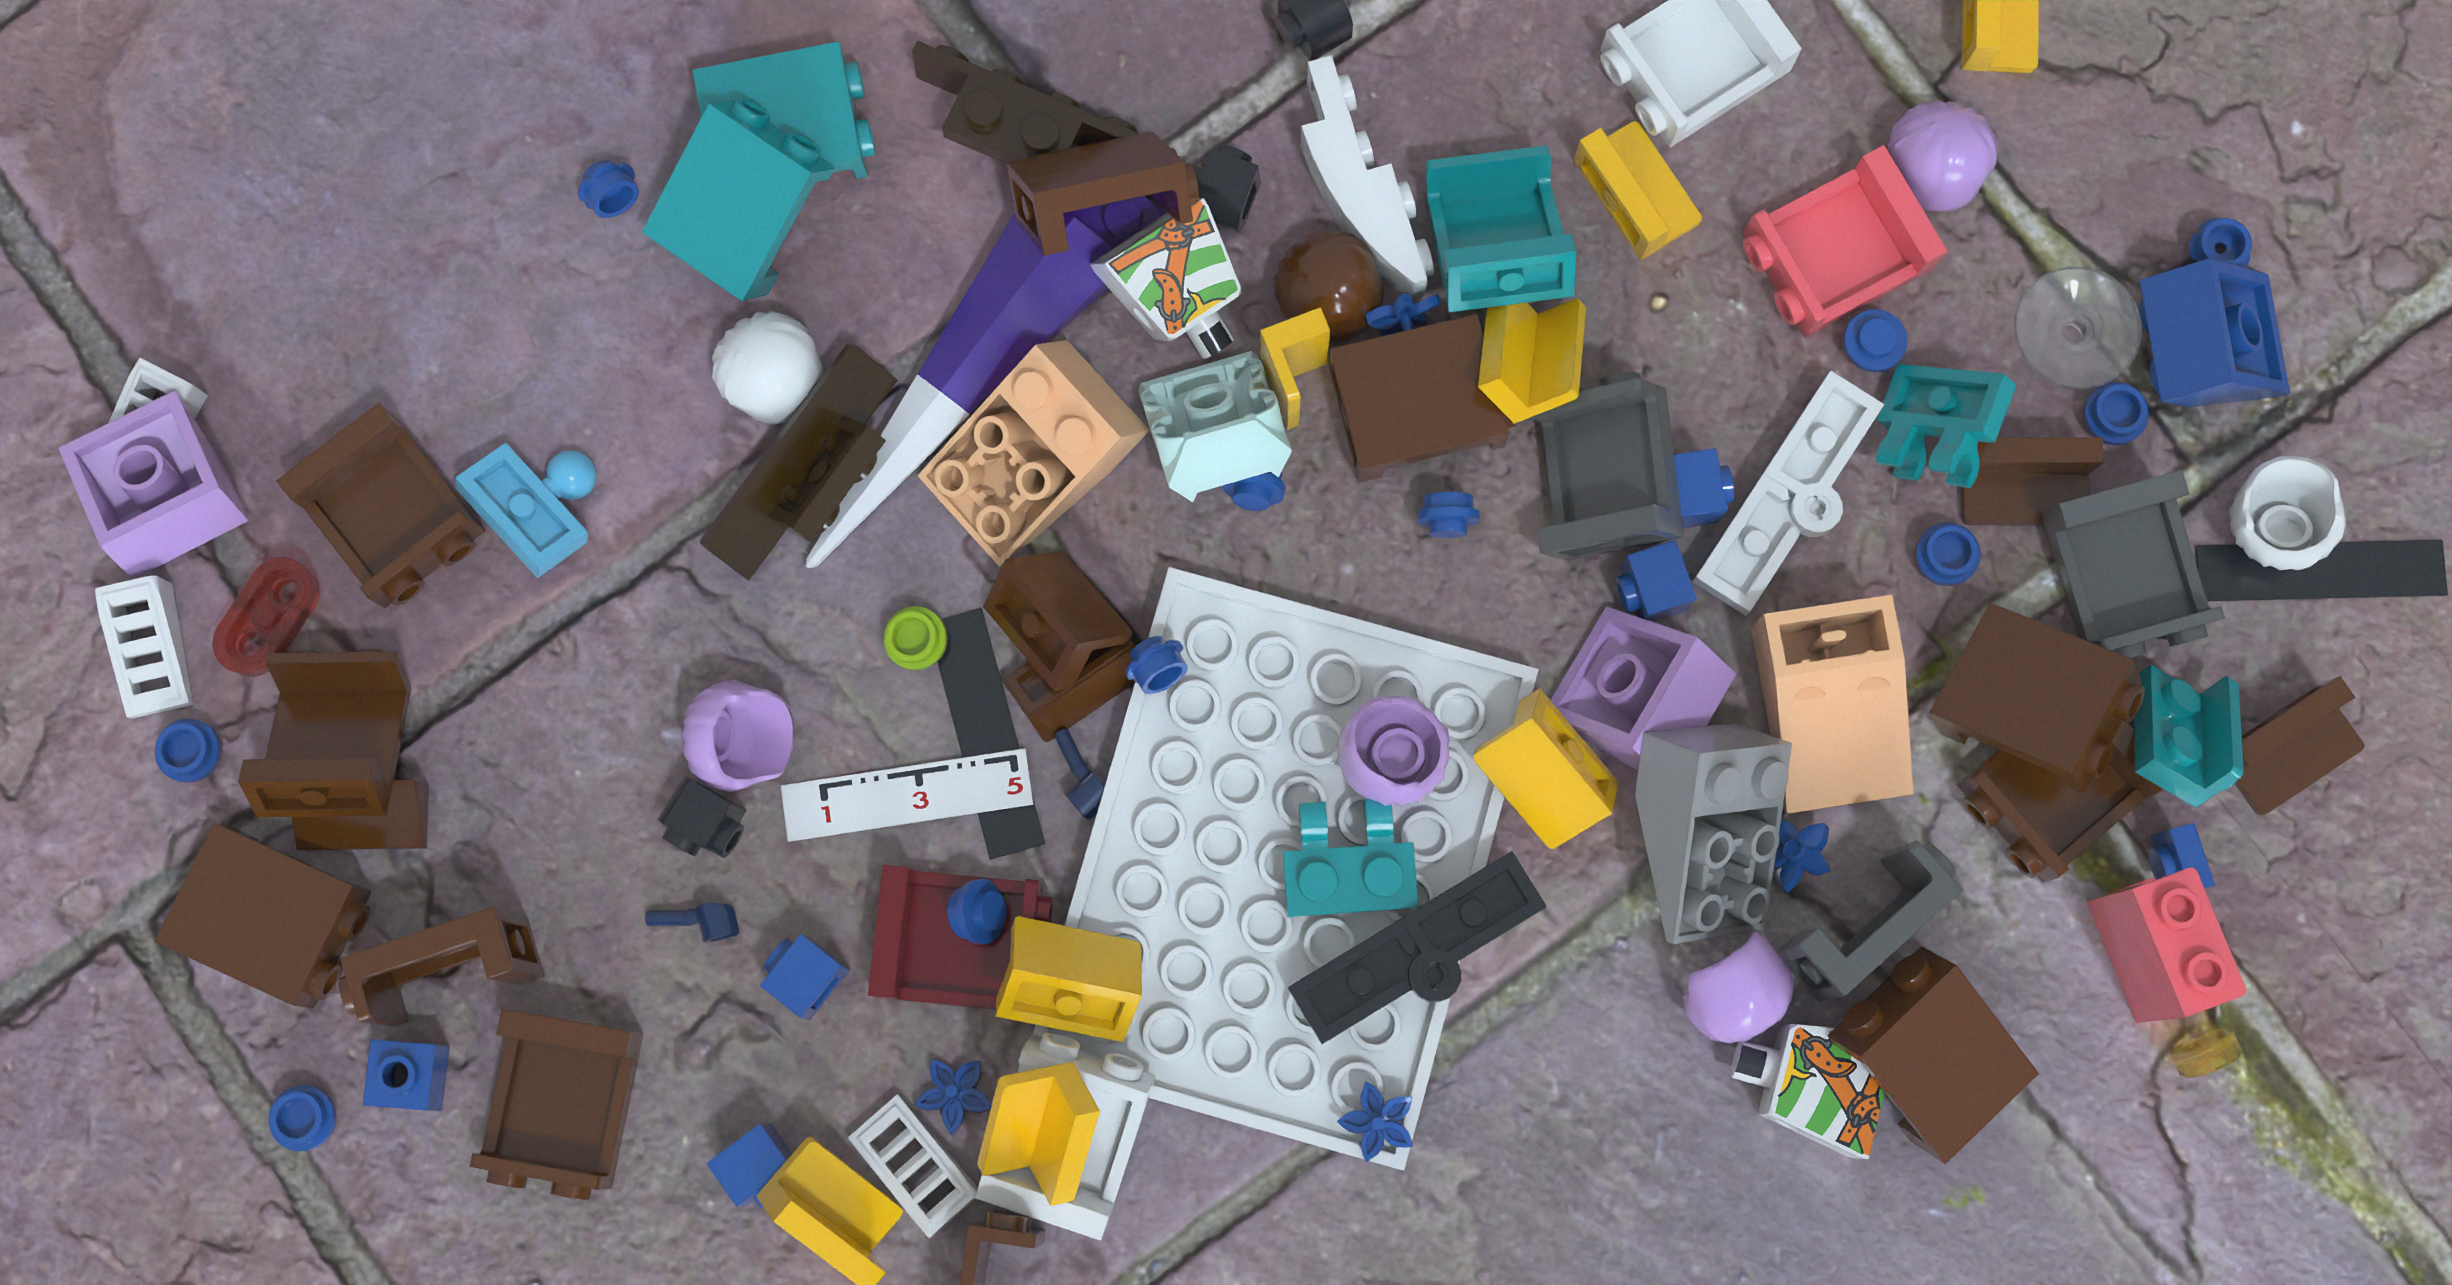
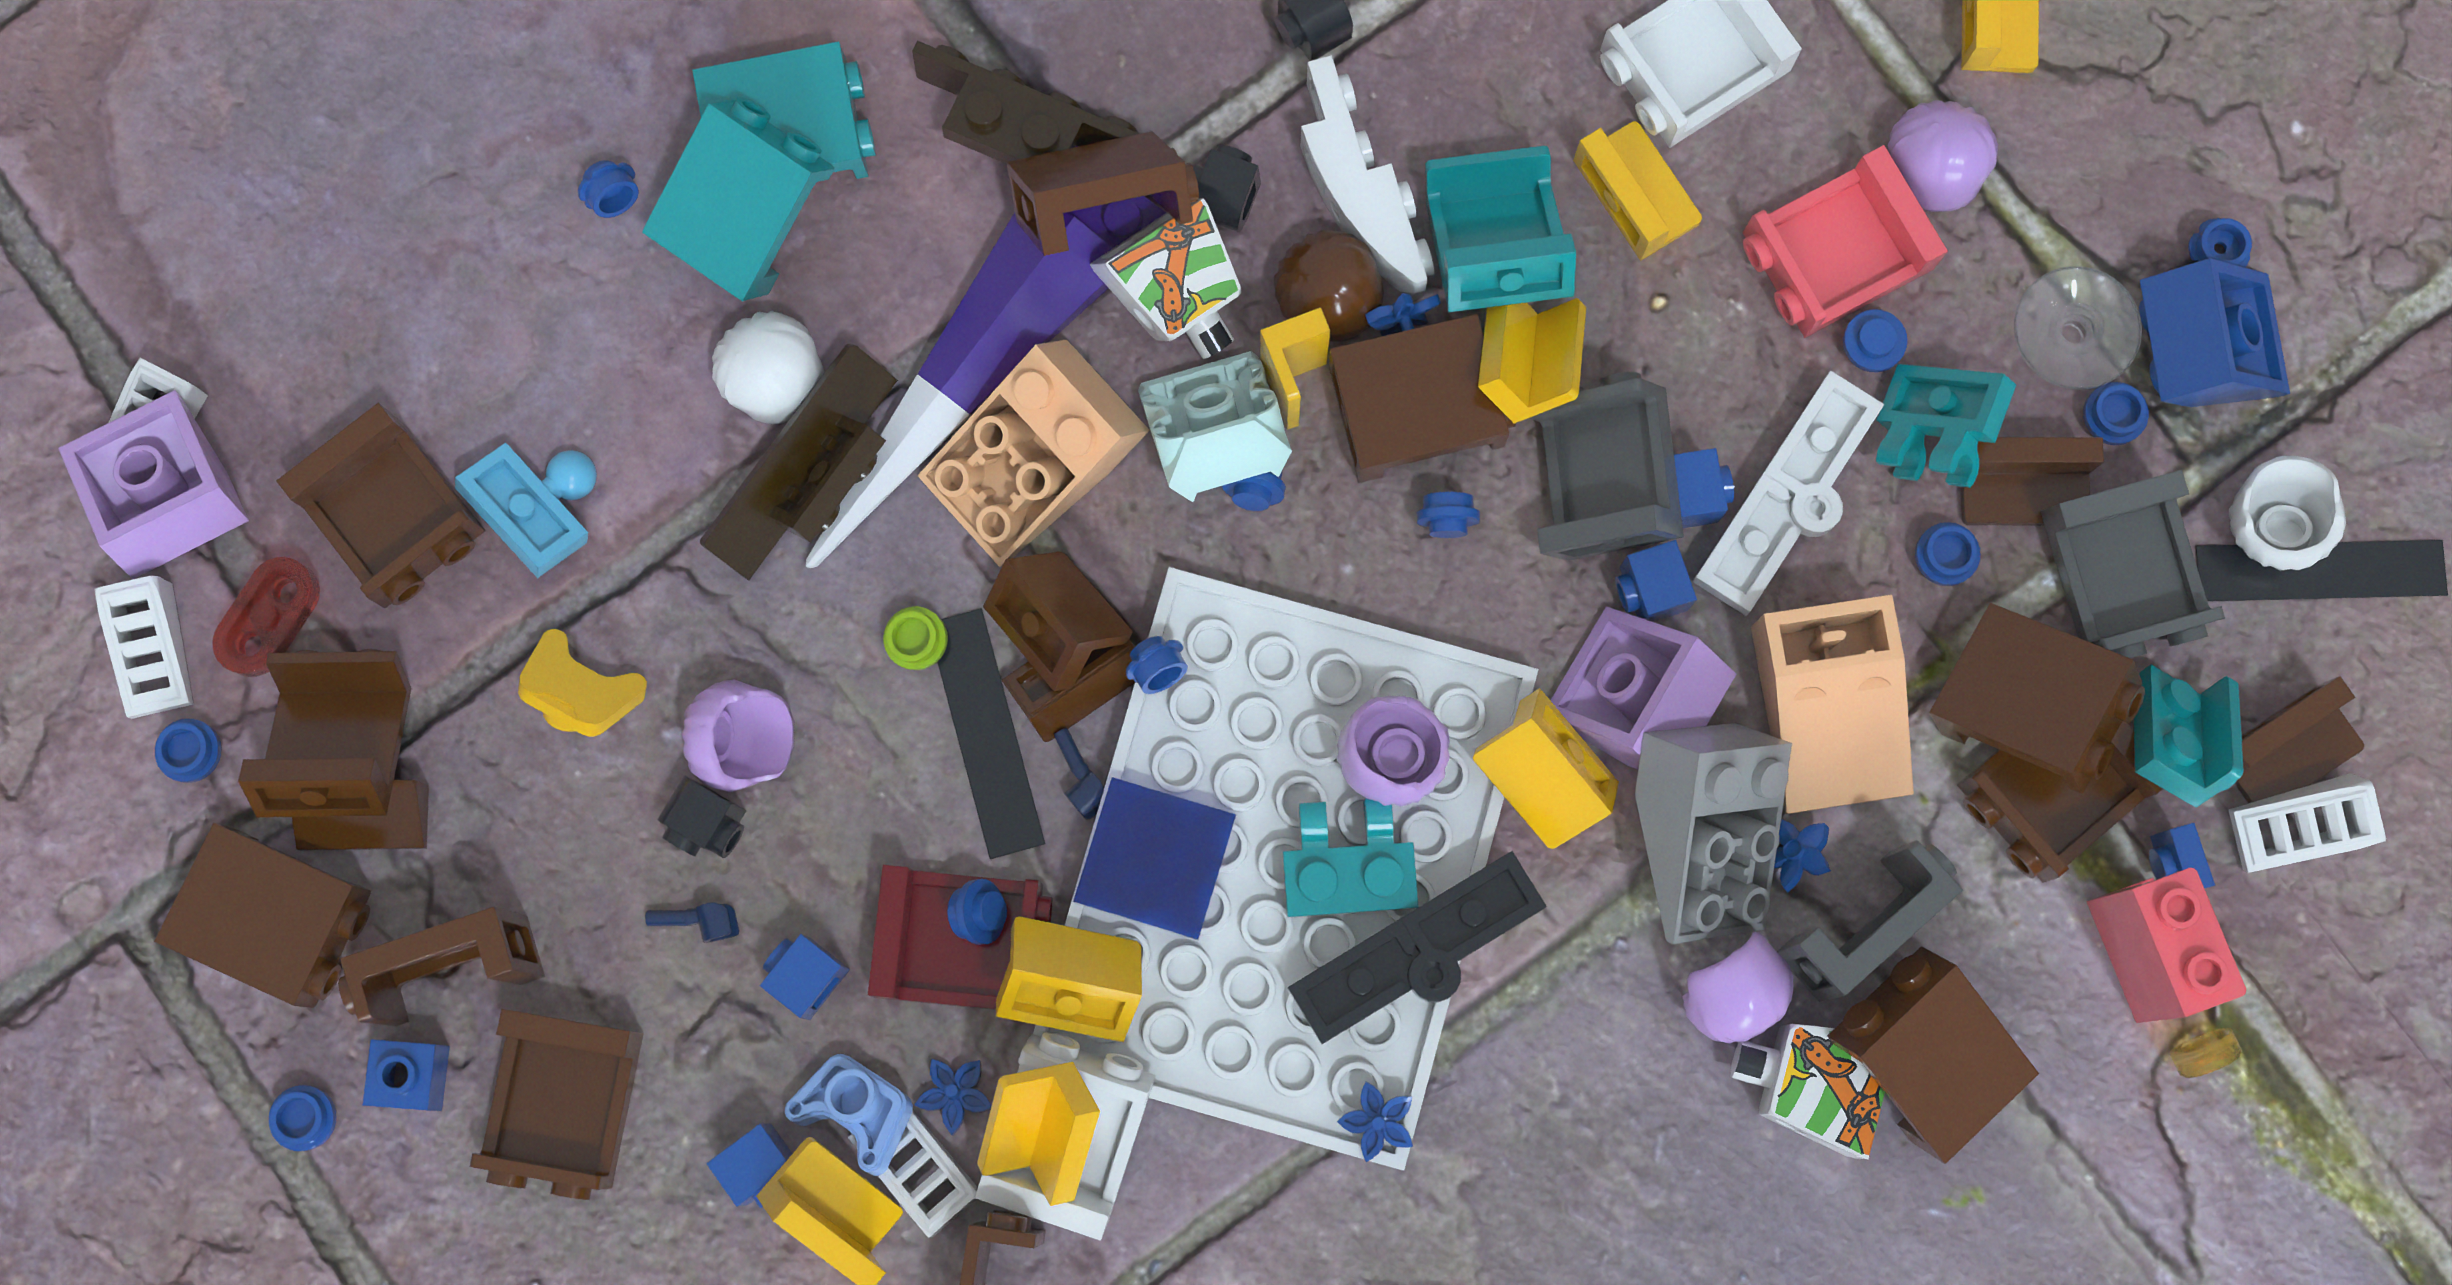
white sticker [781,748,1033,842] -> none
none -> yellow piece [518,629,647,737]
none -> light blue piece [785,1054,913,1176]
none -> clear blue tile [1073,777,1236,941]
none -> white slope [2229,773,2386,873]

